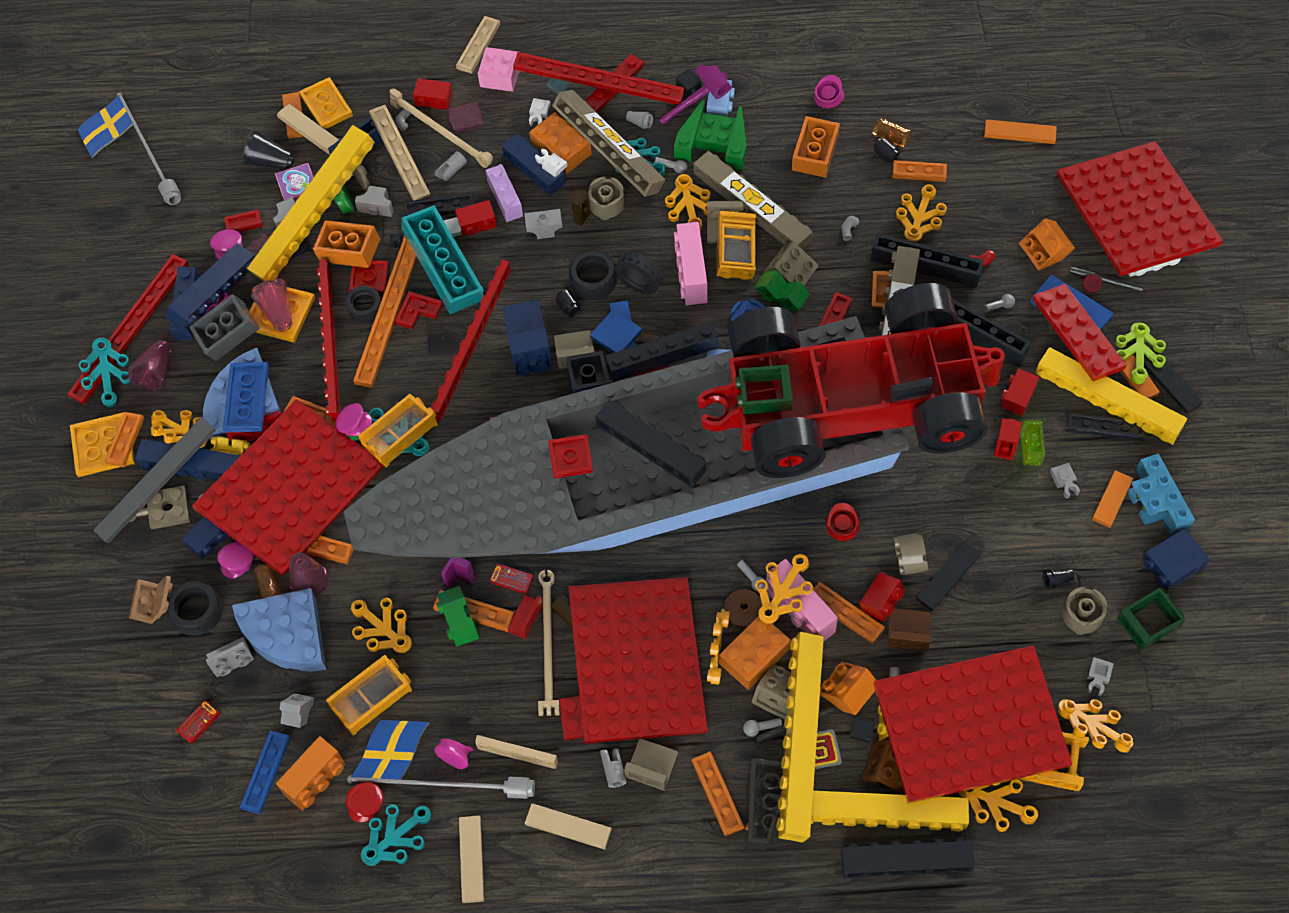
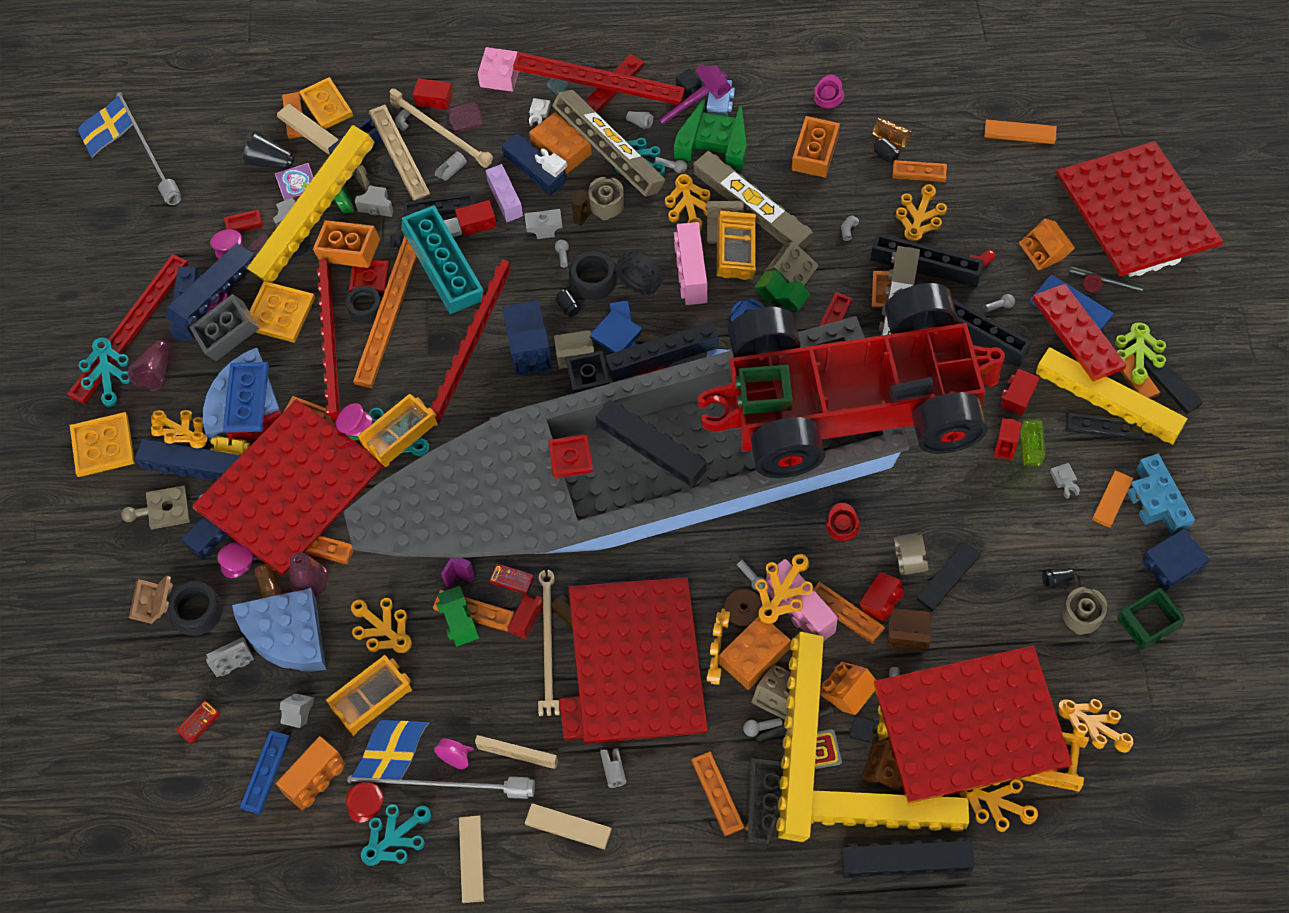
dark grey tile [94,417,216,544] -> none
orange tile [105,412,144,467] -> none
clear pink cone [250,278,293,332] -> none
red plate [395,292,443,330] -> none
tan tile [456,16,500,74] -> none
dark tan bracket [624,739,678,791] -> none
light grey plate [1087,657,1114,696] -> none
none -> light grey bar [555,239,569,268]

